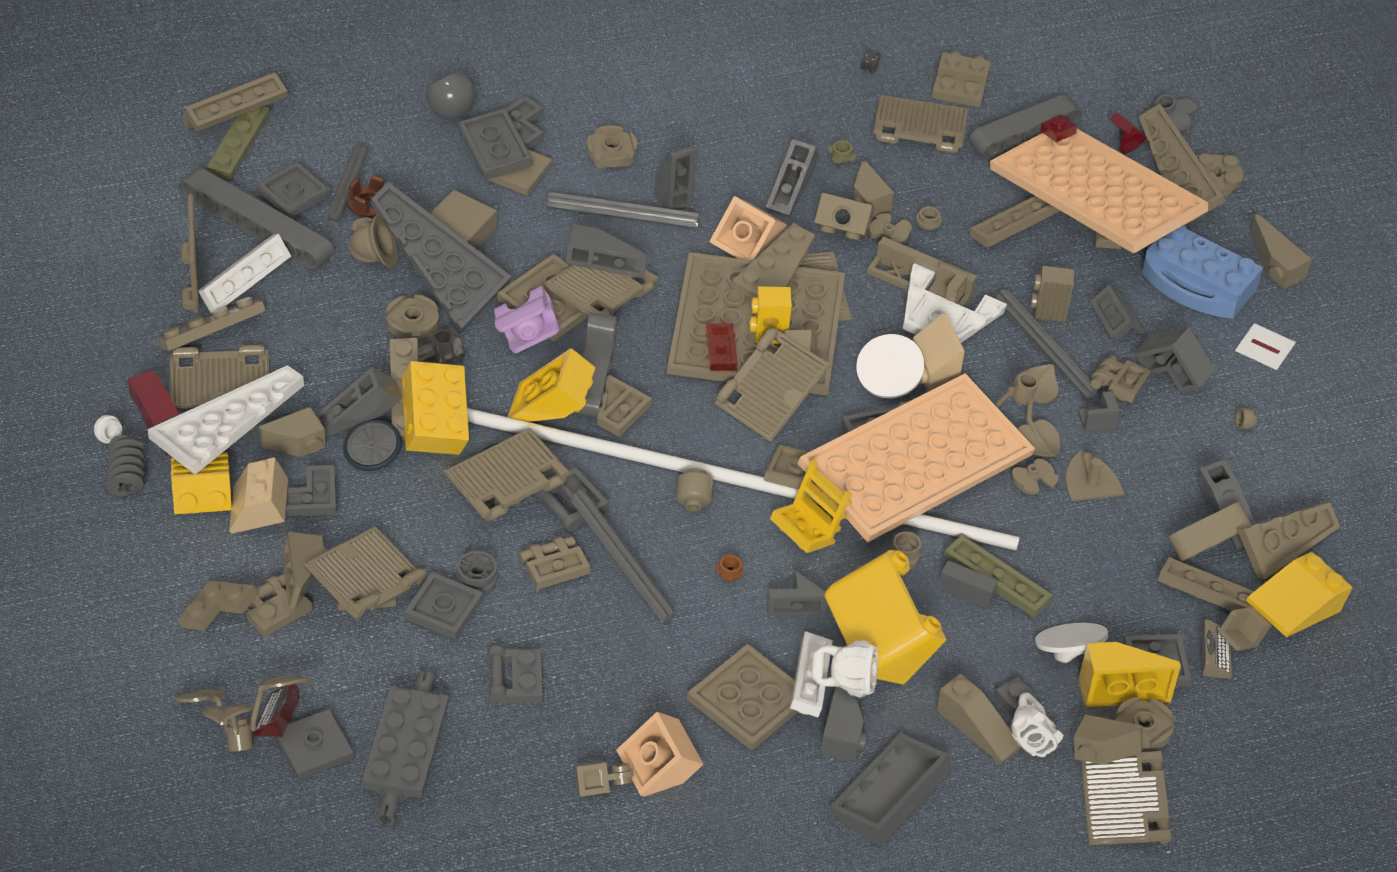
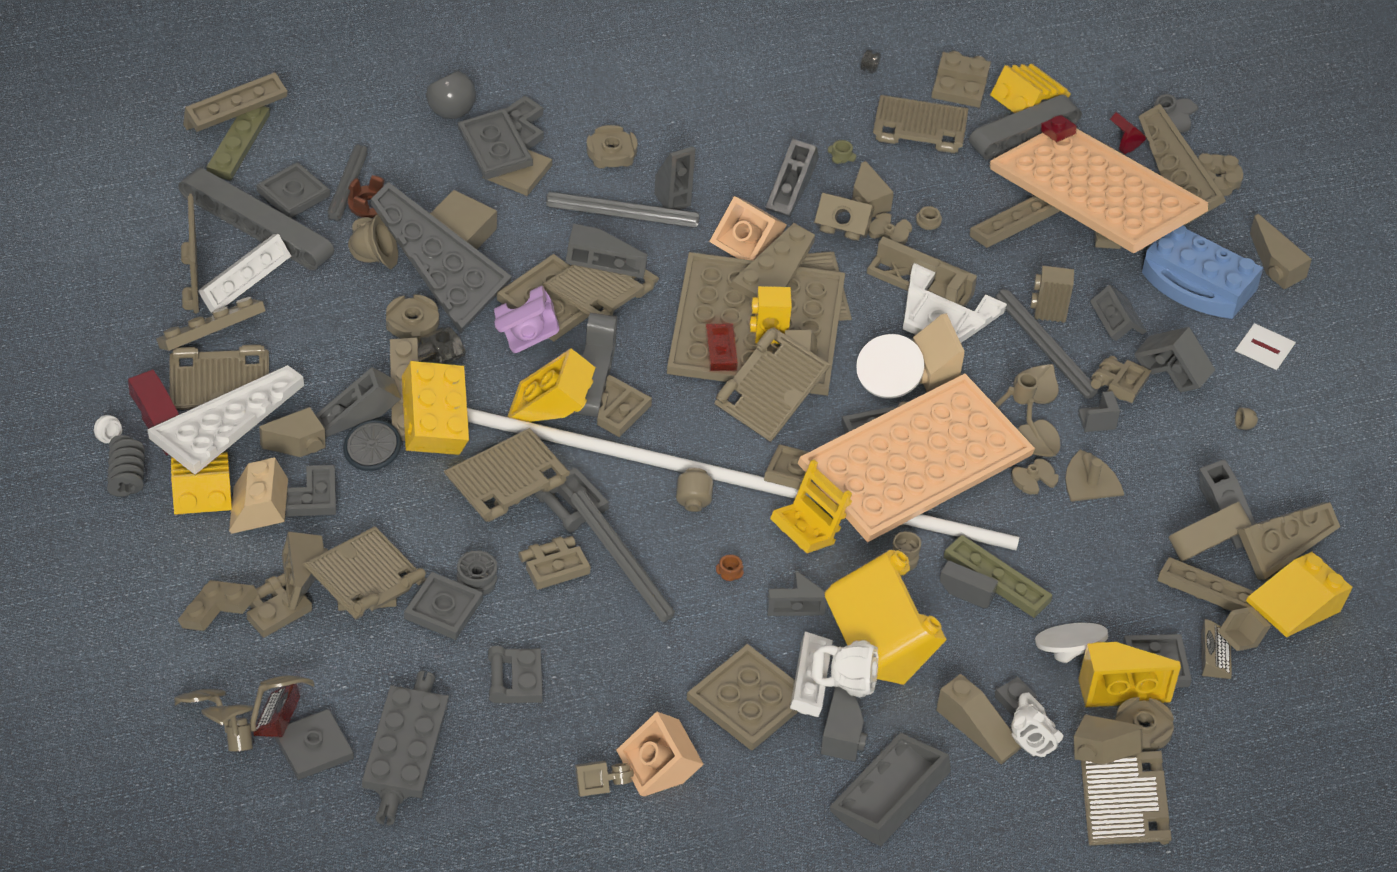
none -> yellow plate [990,64,1071,113]

